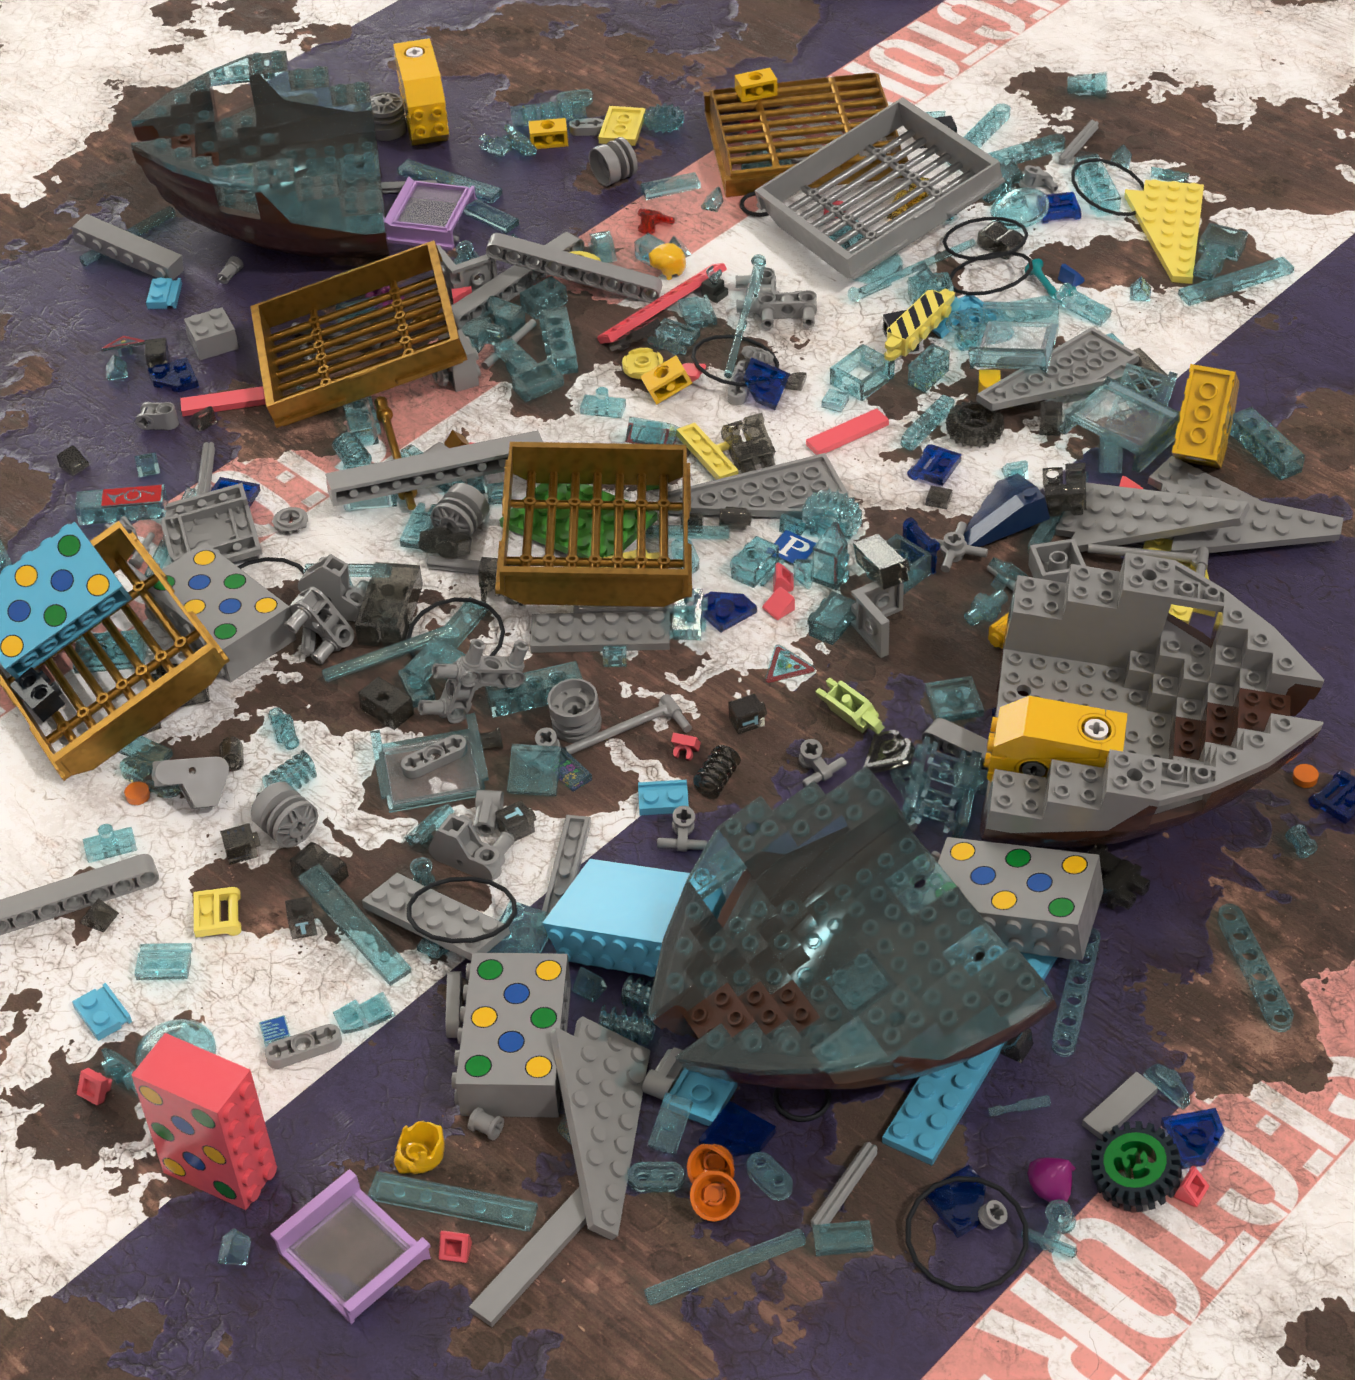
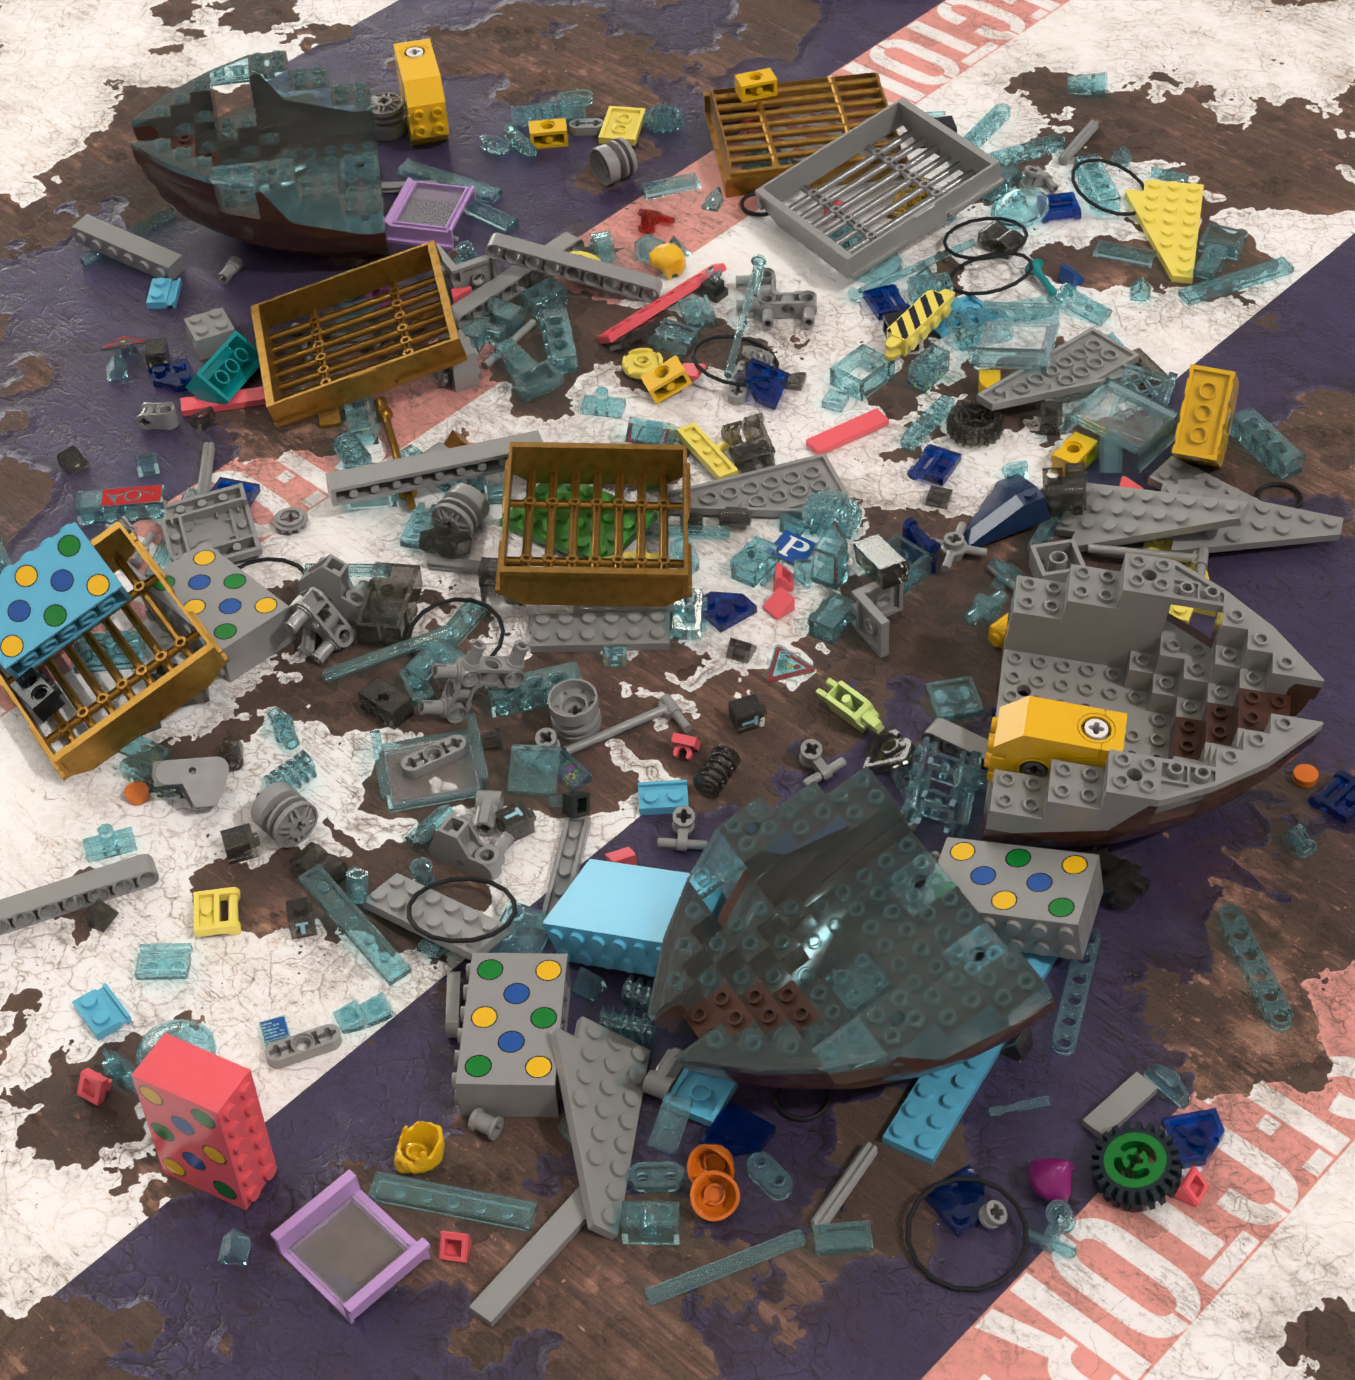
none -> teal slope [185,330,260,404]
none -> pearl gold slope [318,407,341,428]
none -> clear light blue axle [346,866,369,904]
none -> pearl dark grey piece [548,791,590,818]
none -> coral slope [605,847,637,865]
none -> clear light blue brick [621,1201,681,1245]
none -> clear smoke slope [726,637,757,664]
none -> clear blue plate [863,284,911,321]
none -> yellow brick [1050,431,1098,481]
none -> clear light blue tile [1093,240,1157,268]
none -> black tyre [1255,481,1303,509]

